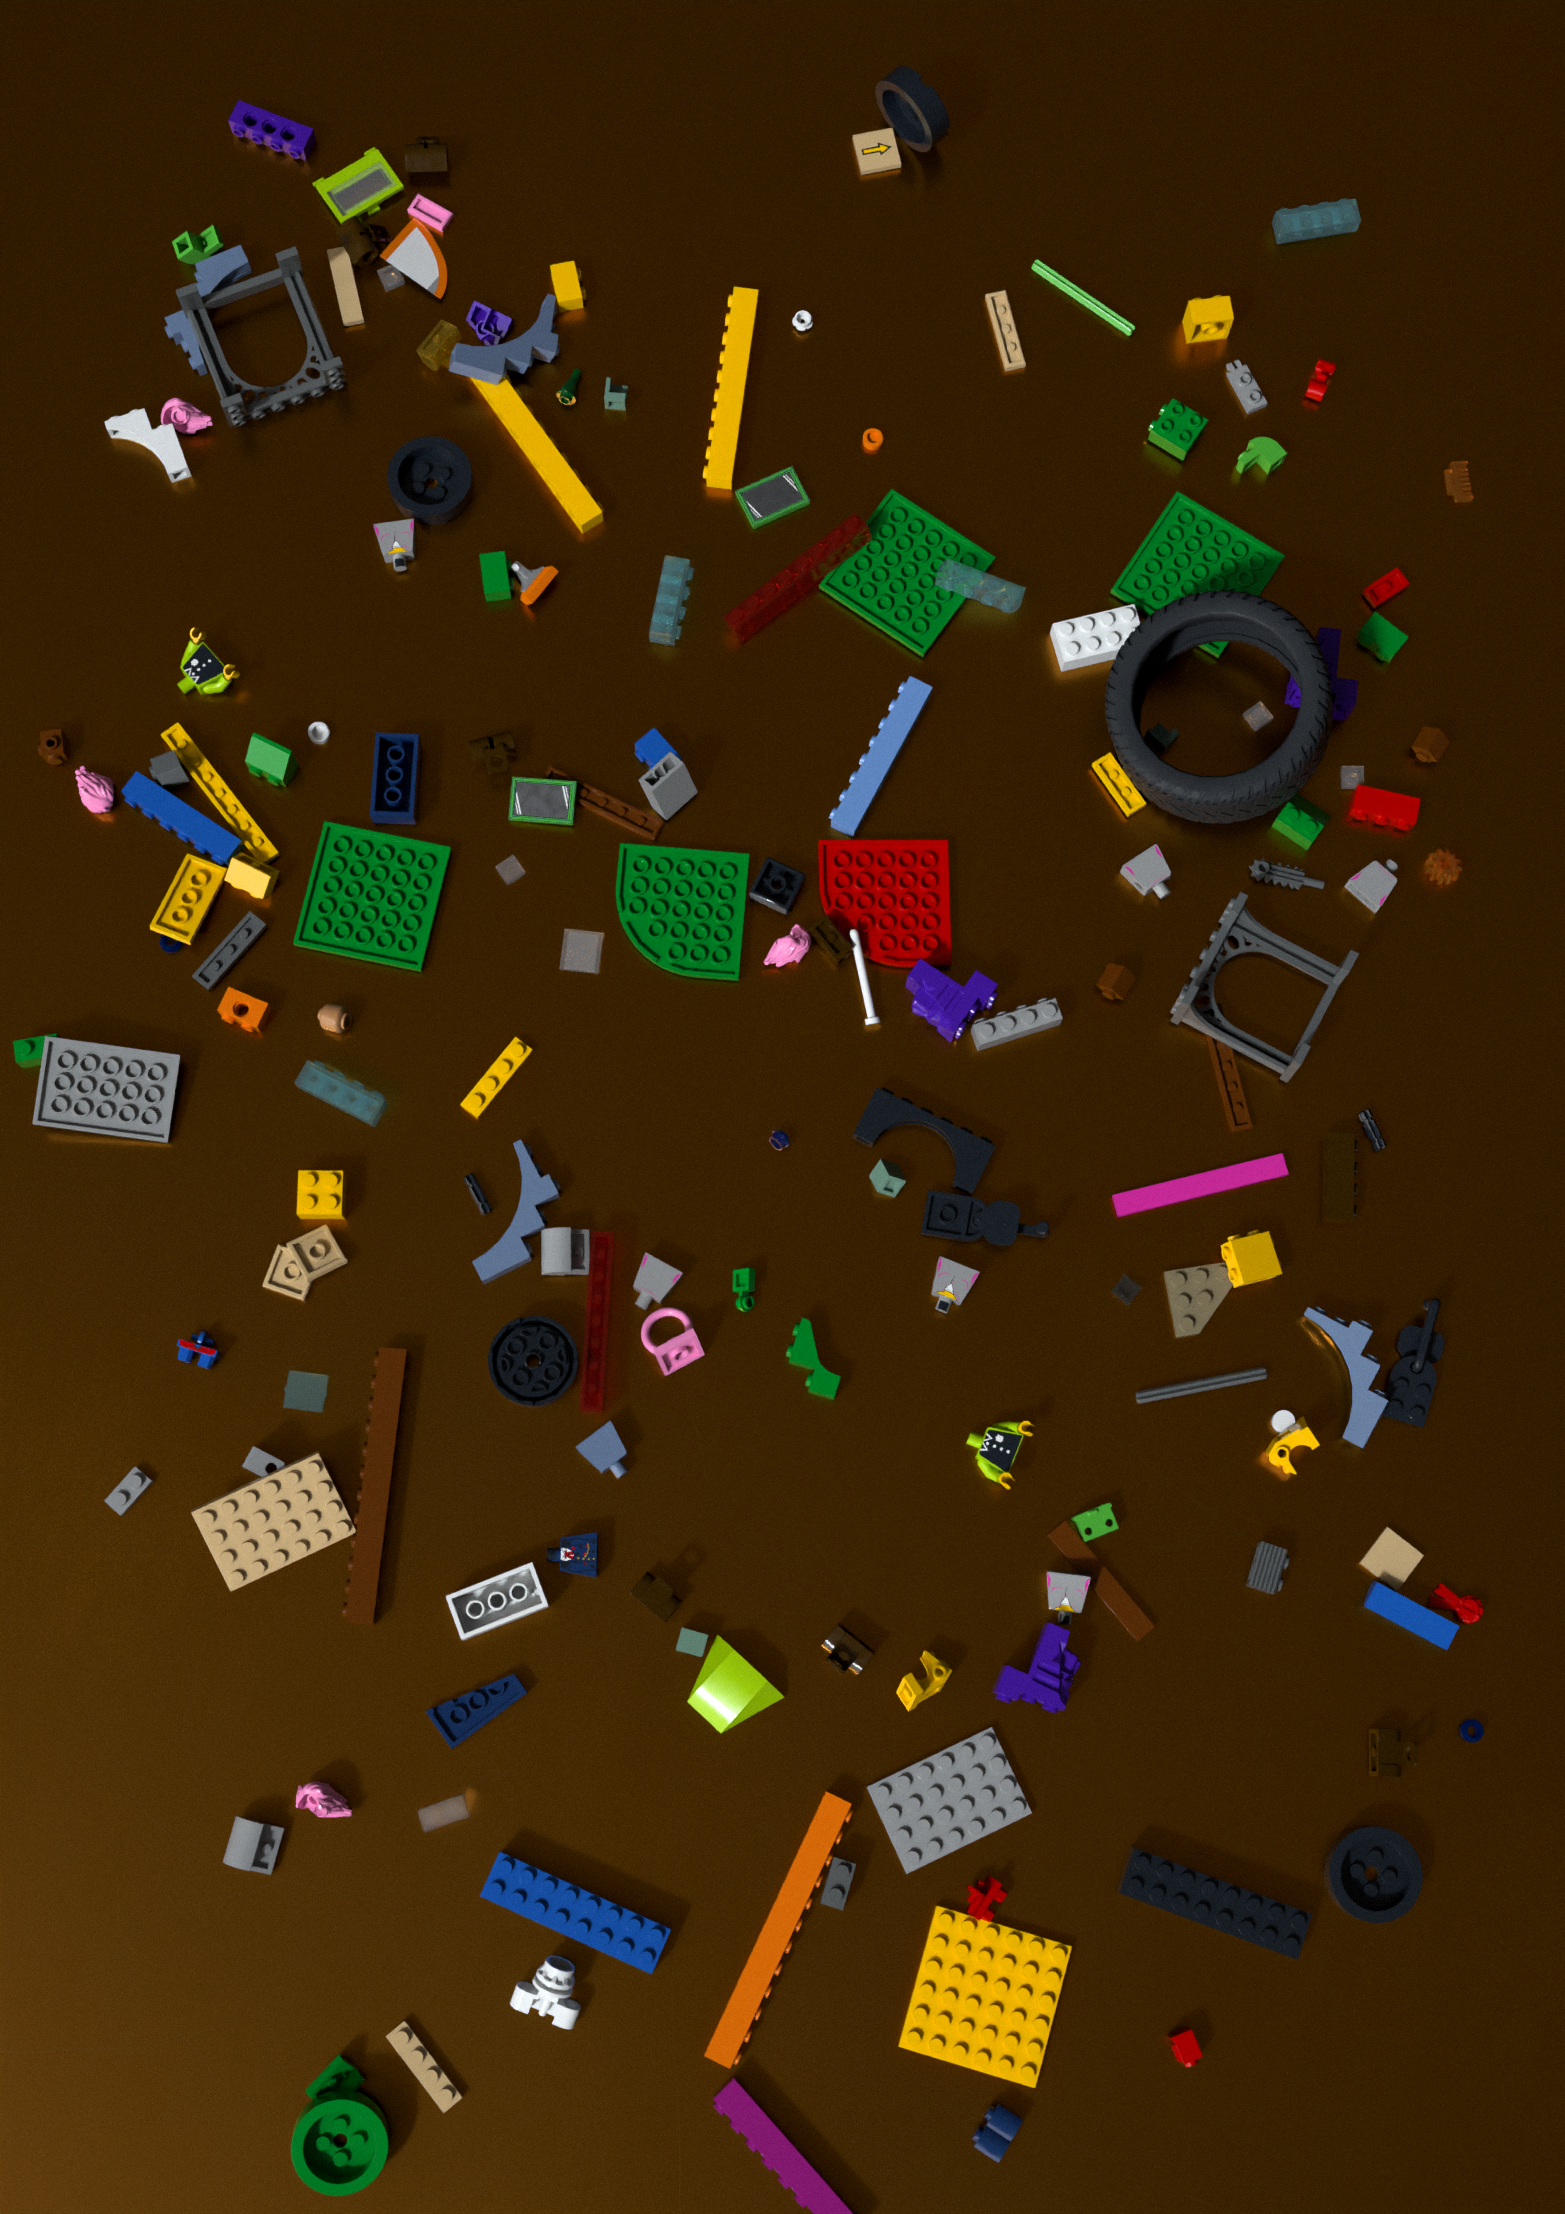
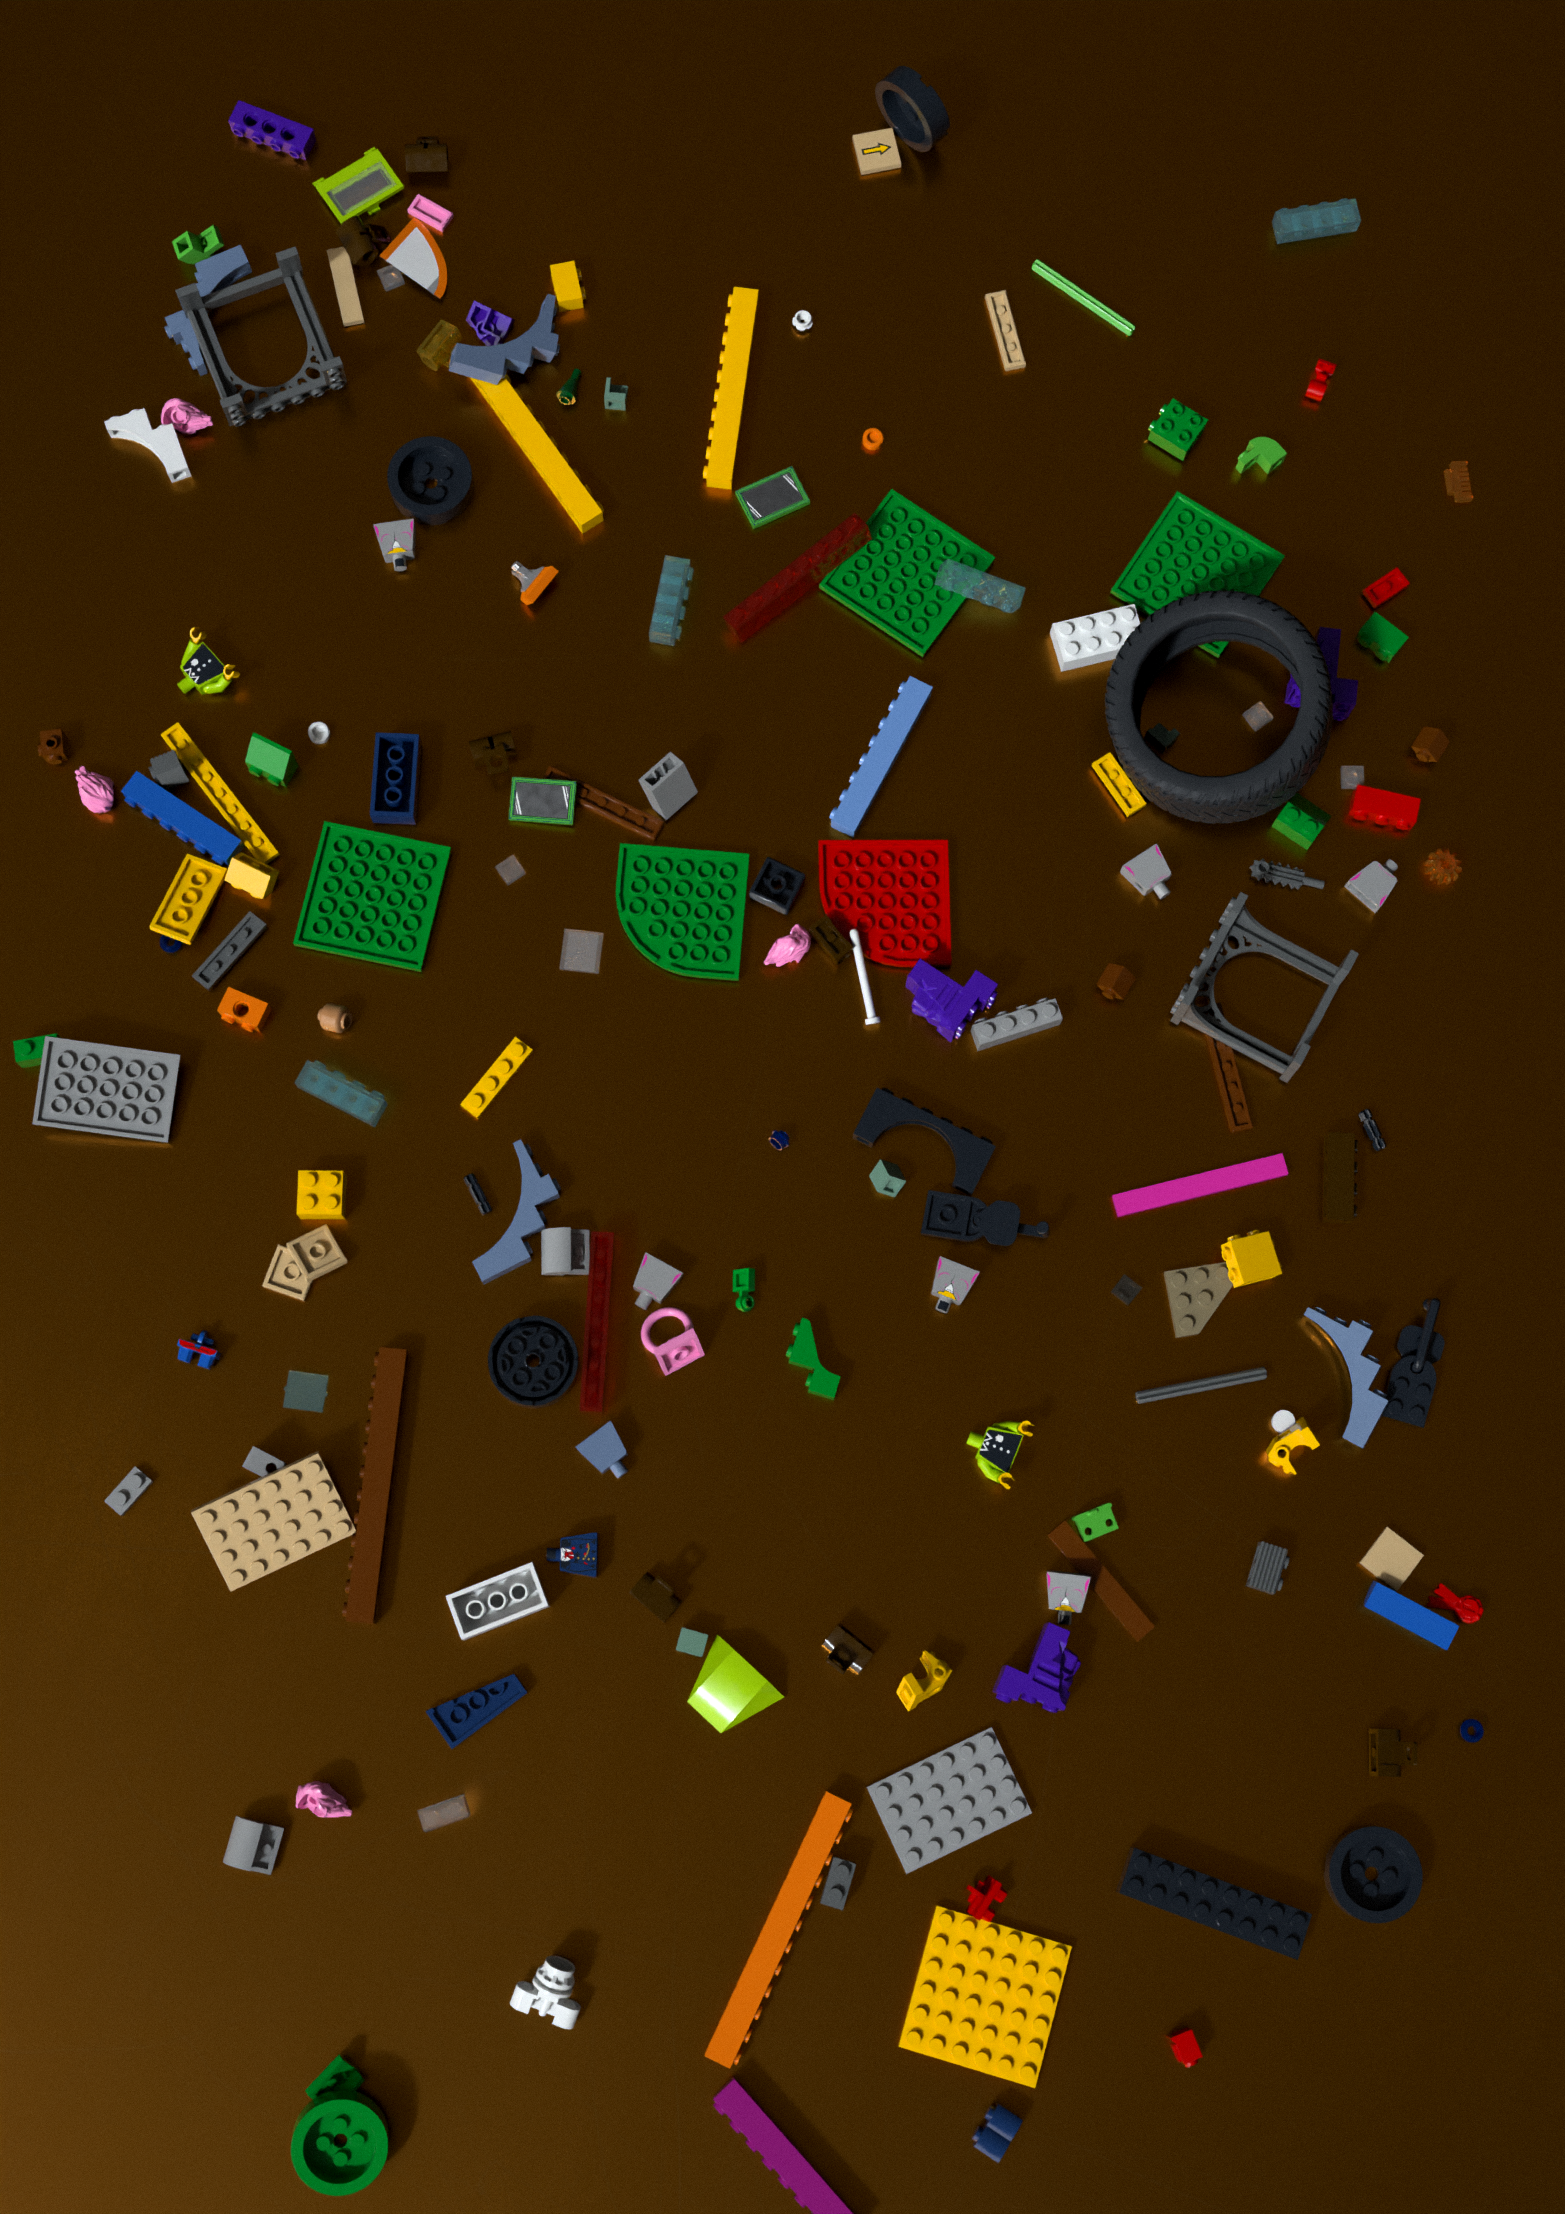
tan plate [386,2020,463,2113] -> none
green brick [479,551,514,602] -> none
blue brick [480,1850,672,1974] -> none
blue brick [635,728,682,770] -> none
yellow brick [1182,295,1234,343] -> none
light grey hinge [1226,359,1267,415] -> none

